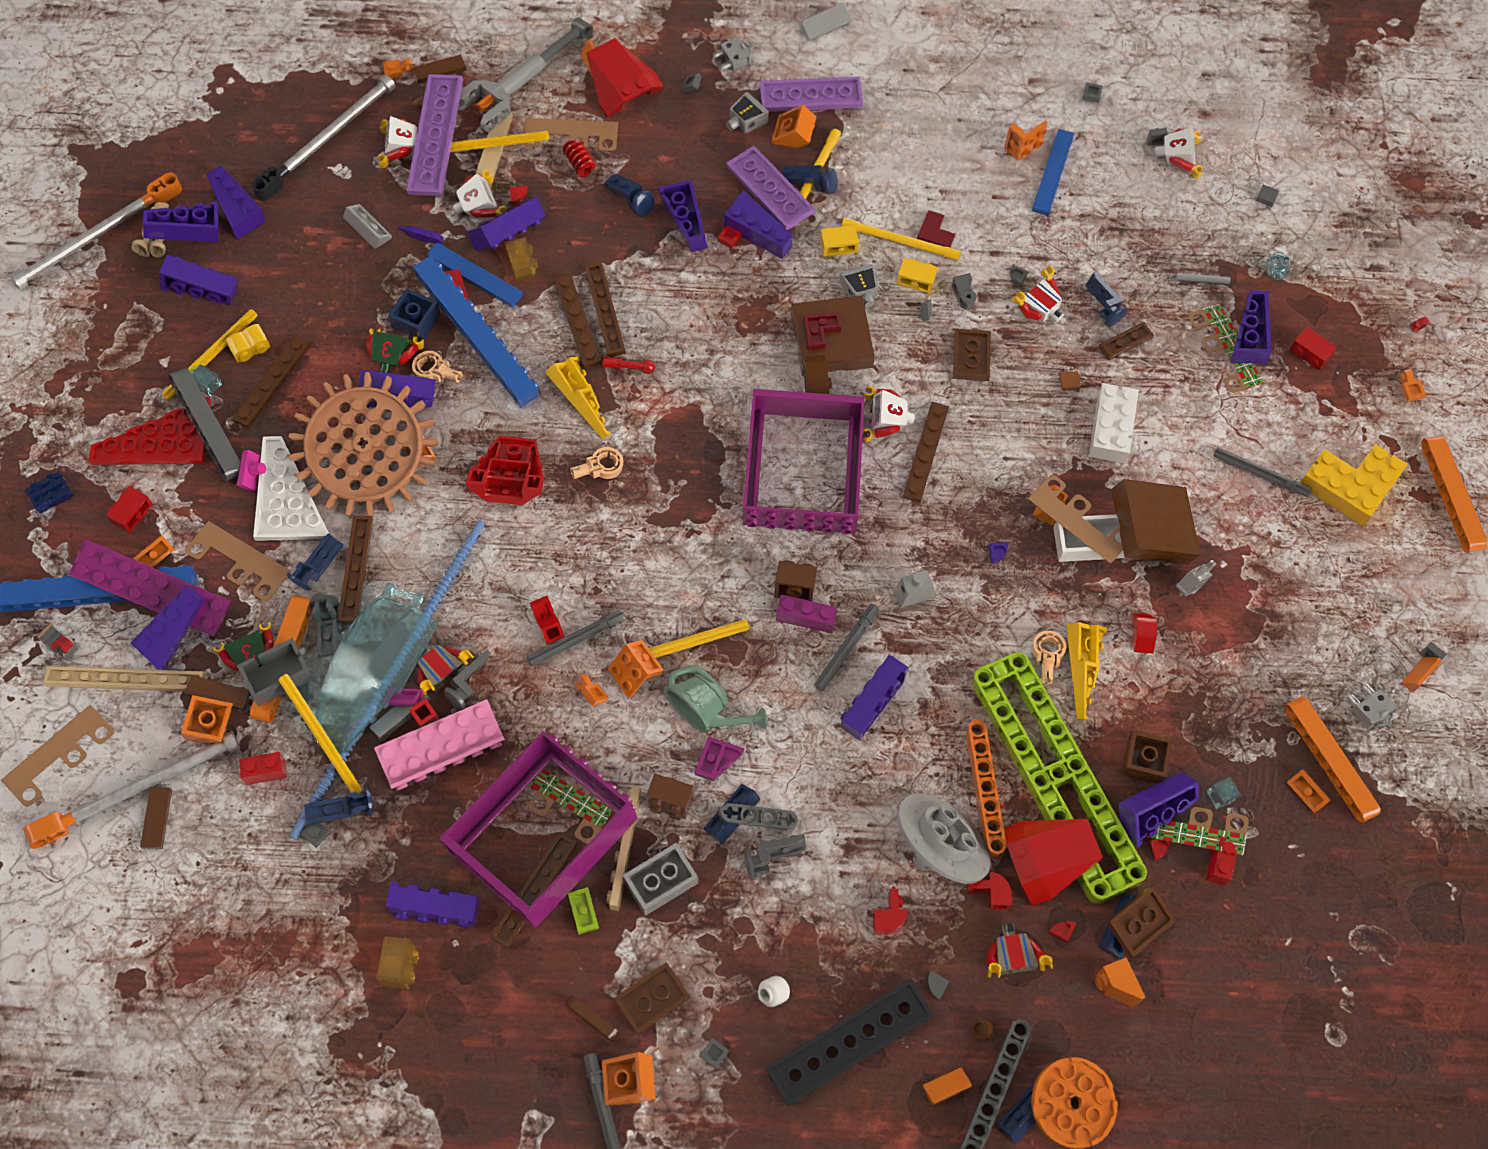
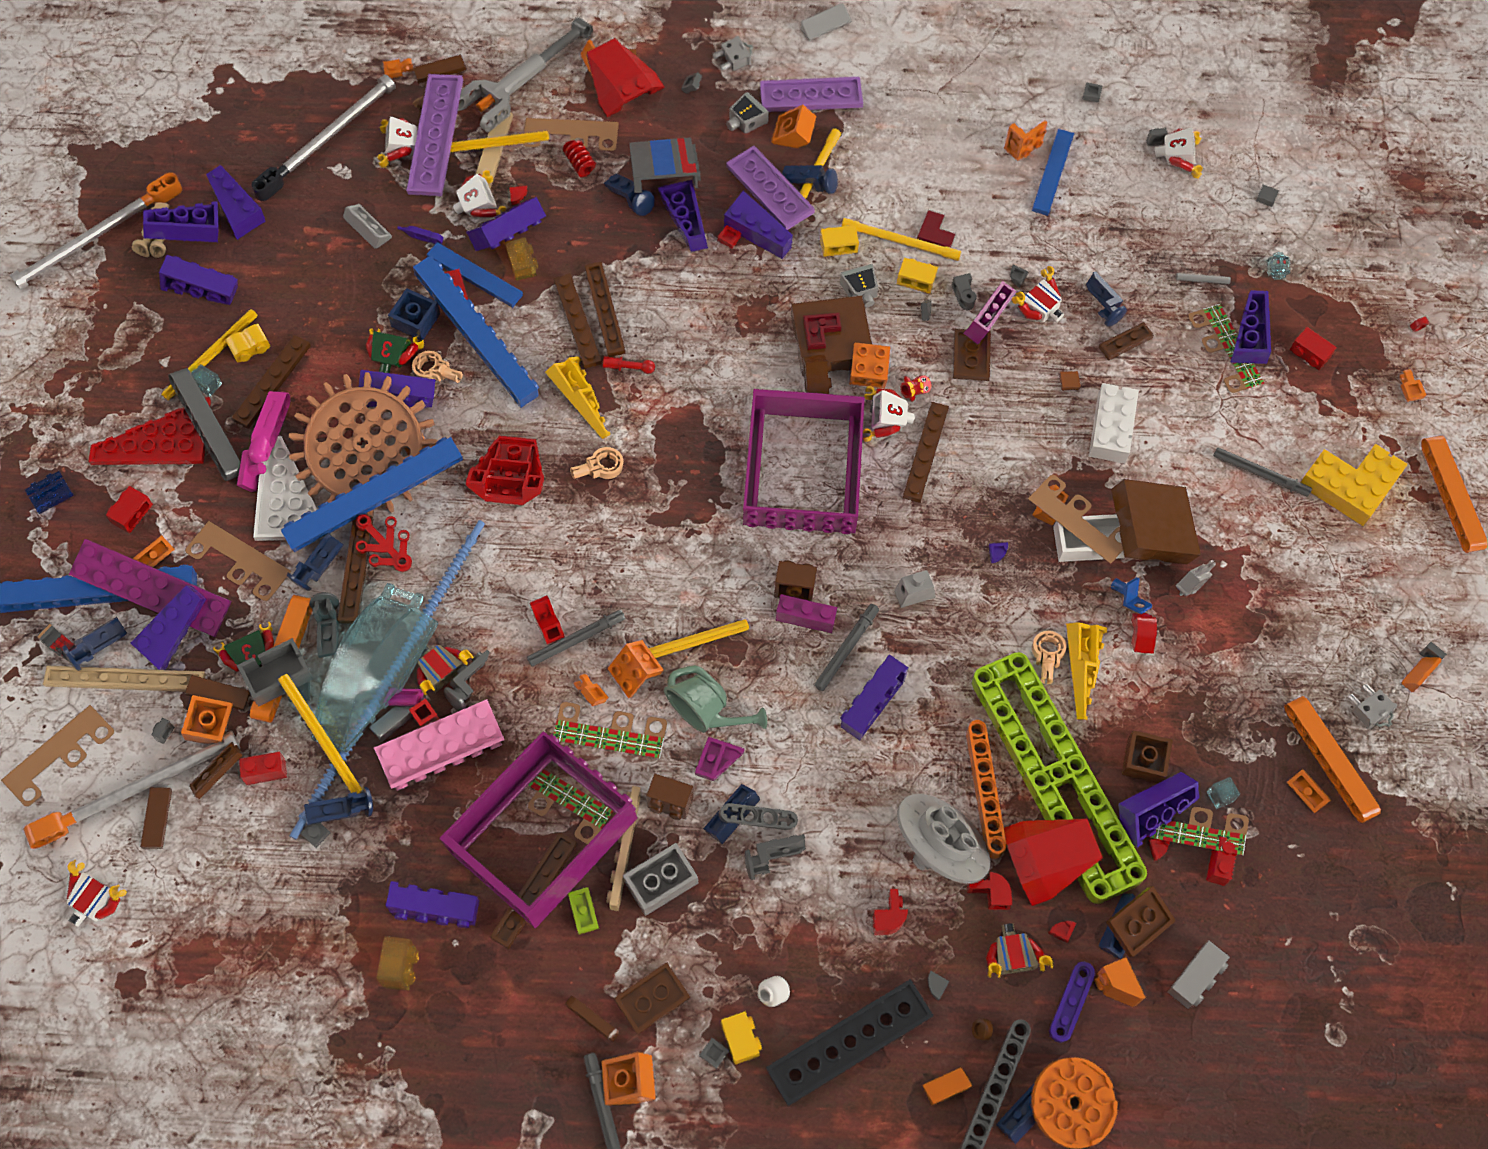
none -> dark blue piece [62,617,128,671]
none -> torso [67,860,126,927]
none -> dark grey plate [151,718,175,744]
none -> reddish brown tile [189,742,243,800]
none -> dark pink piece [248,391,290,463]
none -> blue brick [281,437,463,552]
none -> red plant [356,514,412,572]
none -> piece [553,702,667,758]
none -> dark grey panel [629,138,701,193]
none -> yellow brick [721,1012,762,1065]
none -> orange bracket [849,343,890,389]
none -> red animal [900,375,931,402]
none -> magenta brick [964,281,1017,344]
none -> dark purple plate [1049,962,1095,1043]
none -> blue bracket [1111,577,1152,614]
none -> light grey brick [1168,941,1230,1009]

